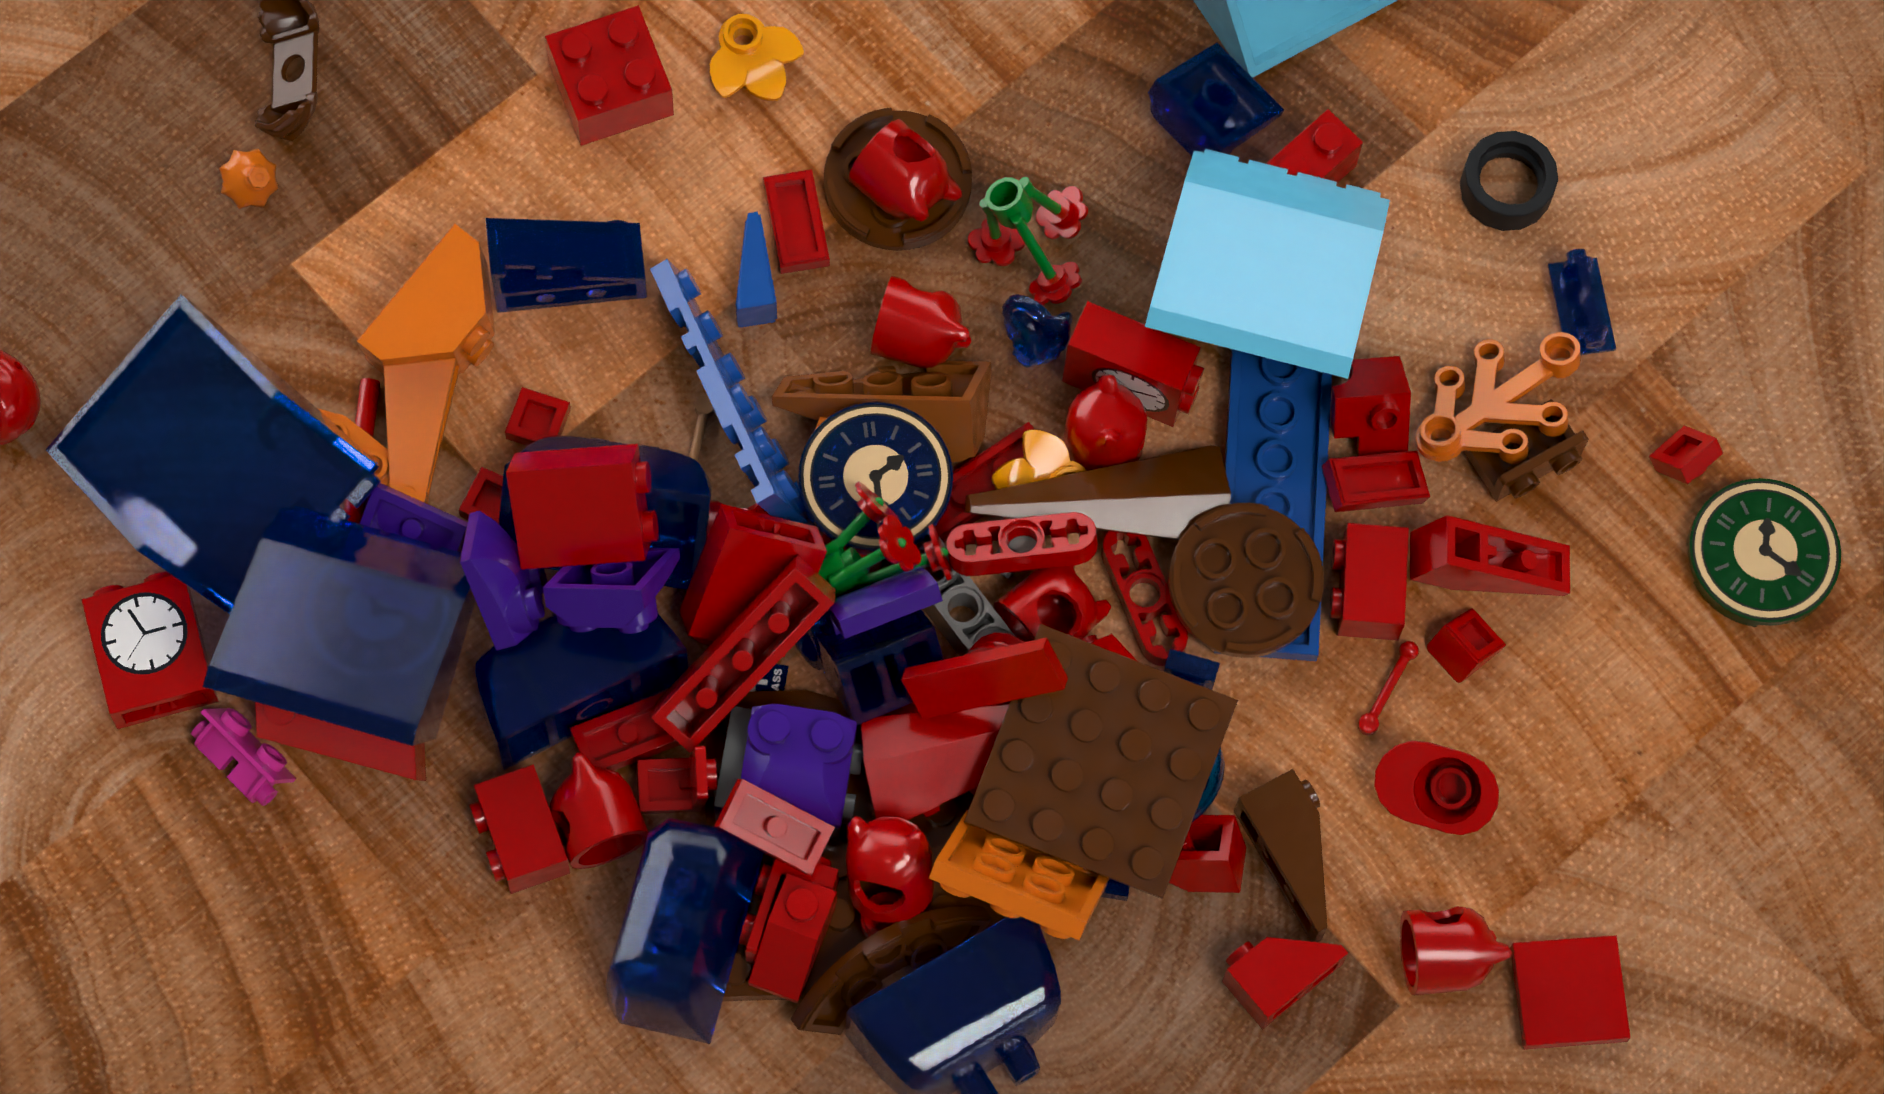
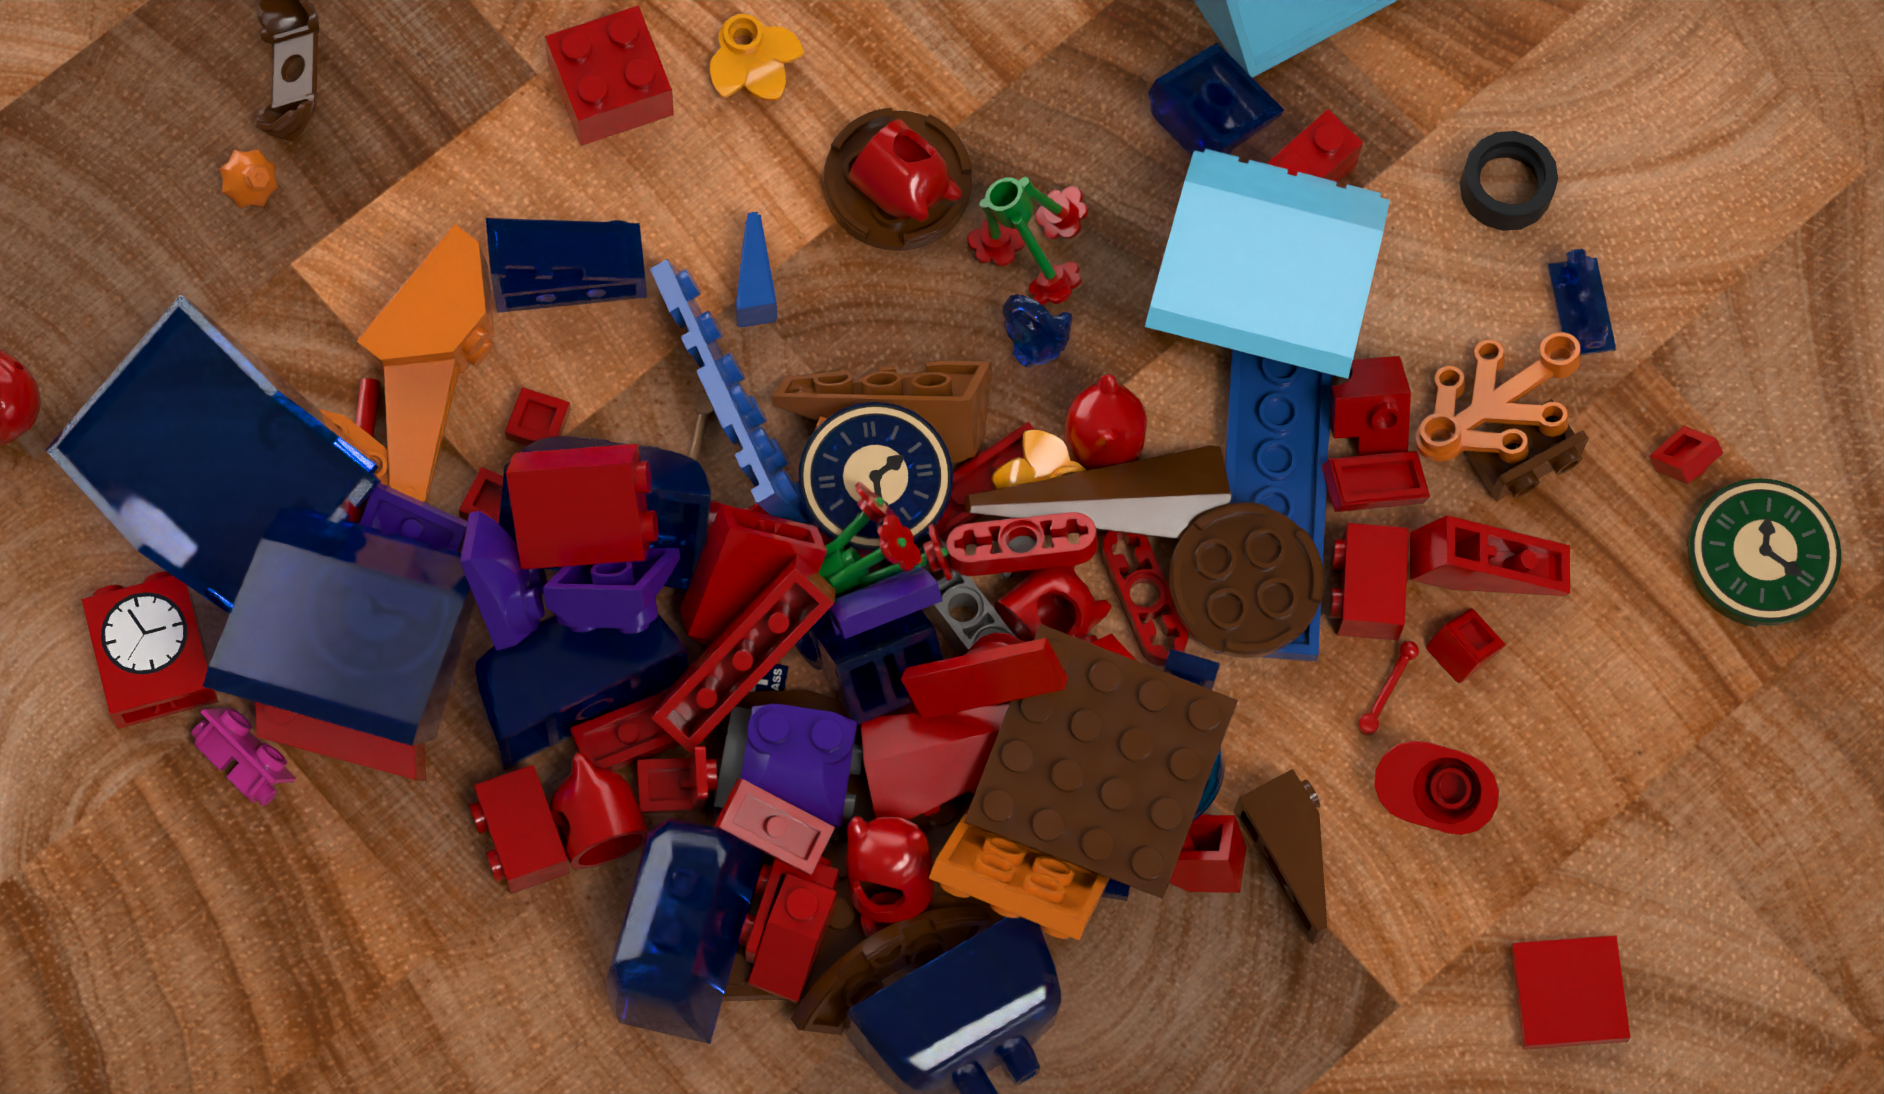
red tile [763,169,830,274] -> none
red piece [871,276,971,368] -> none
red brick [1062,301,1204,427] -> none
red slope [1222,937,1348,1030] -> none
red piece [1400,906,1512,996] -> none

